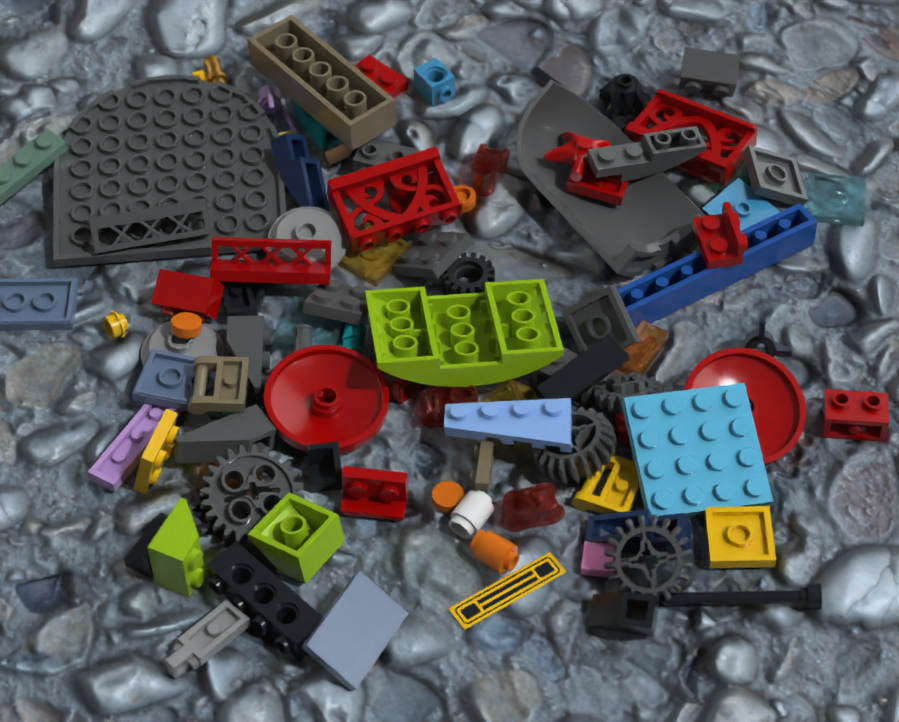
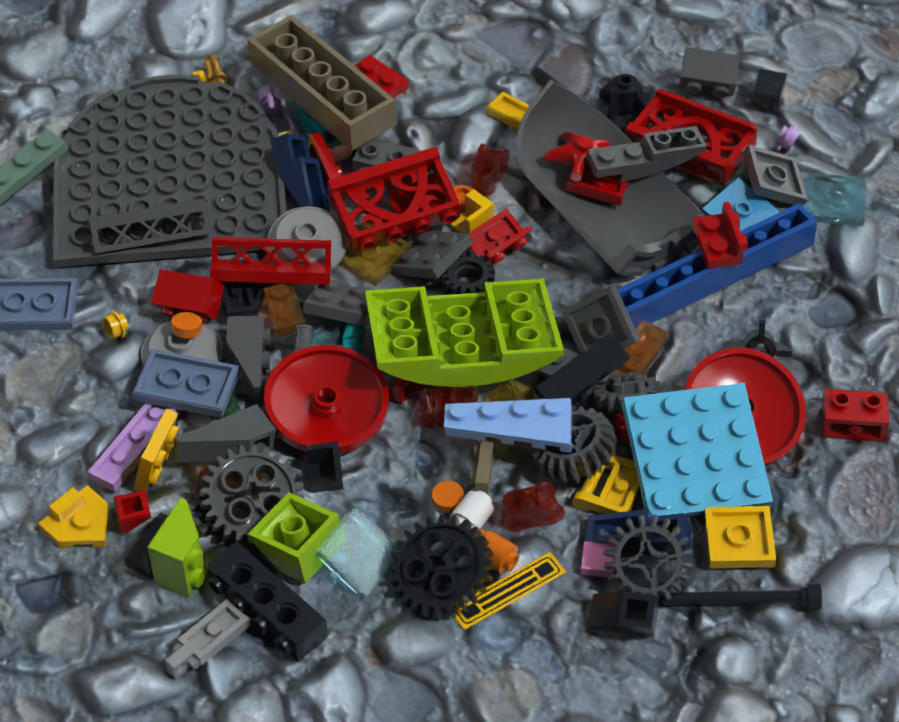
dark tan plate [188,356,249,415] -> none
sand blue tile [301,570,409,691] -> none
red bracket [340,466,408,521] -> none
dark azure brick [413,58,455,108] -> none
none -> yellow plate [38,485,110,548]
none -> red slope [114,490,151,534]
none -> clear orange plate [263,283,306,338]
none -> red plate [308,132,342,194]
none -> clear light blue tile [315,506,400,599]
none -> black gear [388,514,495,620]
none -> yellow panel [450,189,494,233]
none -> red bracket [466,208,532,266]
none -> yellow tile [486,91,530,130]
none -> black panel [753,69,787,115]
none -> lavender plate [776,121,800,152]

